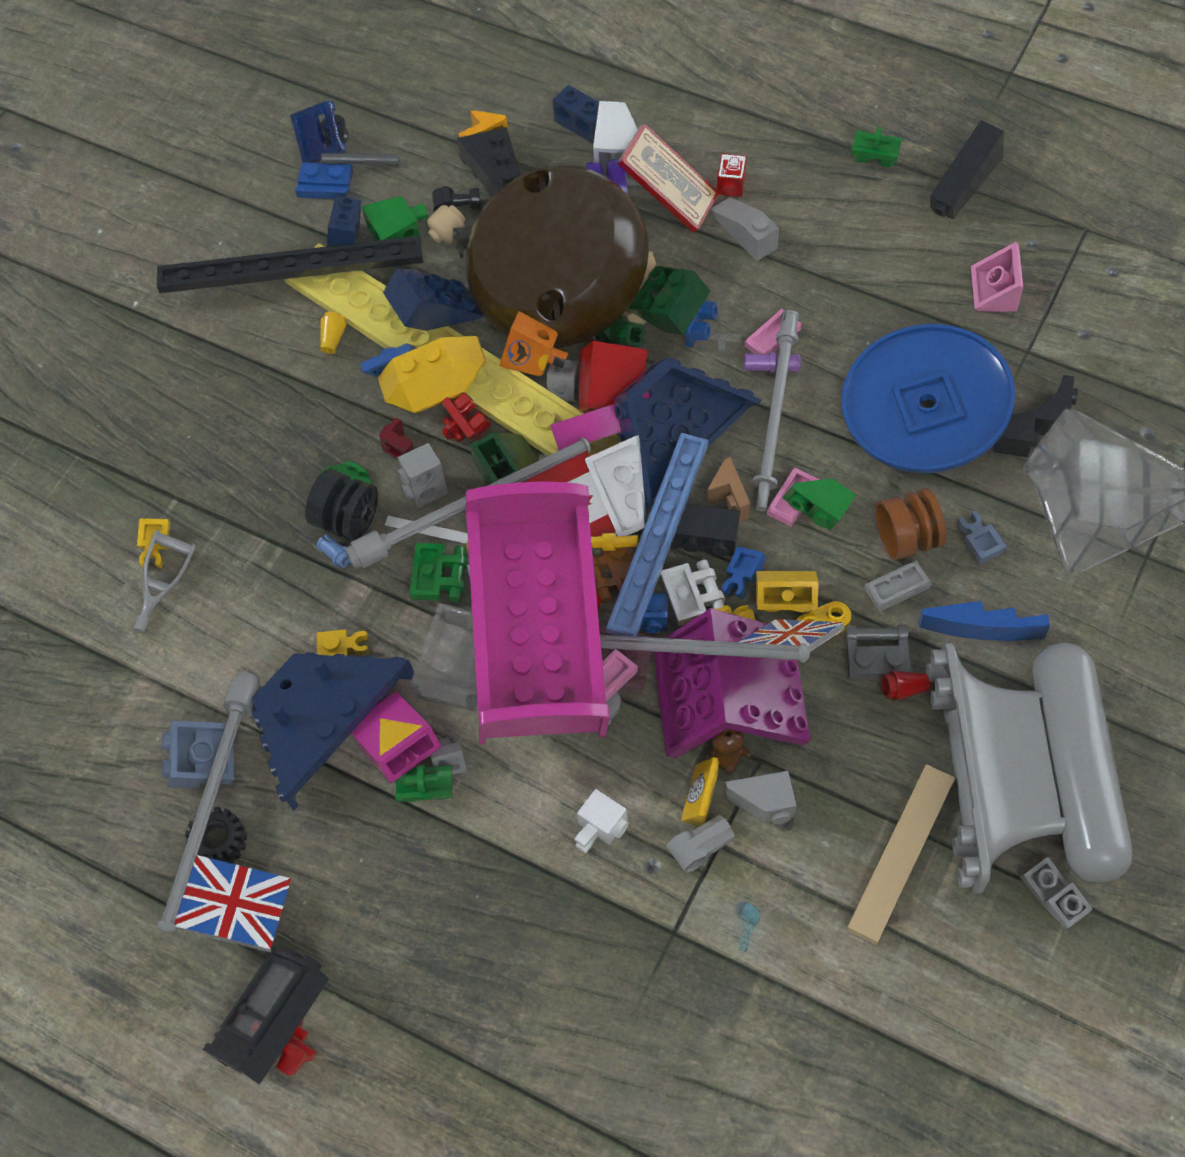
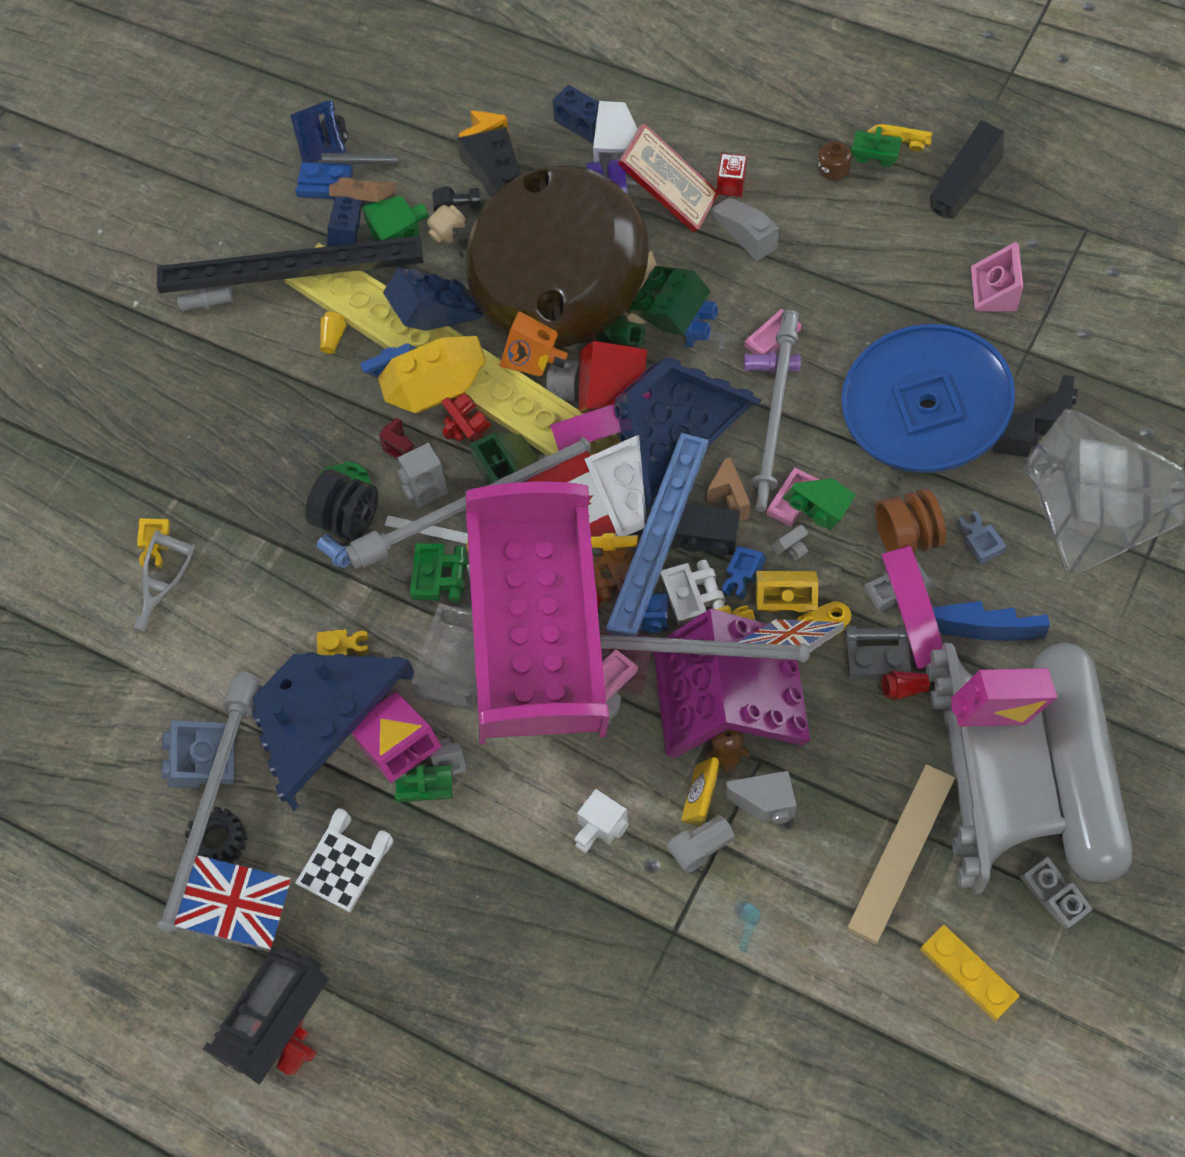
none -> light grey pin [177,285,234,312]
none -> white flag [296,808,394,913]
none -> medium nougat wing [329,177,396,202]
none -> light grey tile [771,524,808,562]
none -> reddish brown head [817,141,852,180]
none -> yellow piece [867,124,933,152]
none -> dark pink slope [881,546,943,670]
none -> yellow plate [920,925,1020,1022]
none -> dark pink brick [951,668,1057,727]

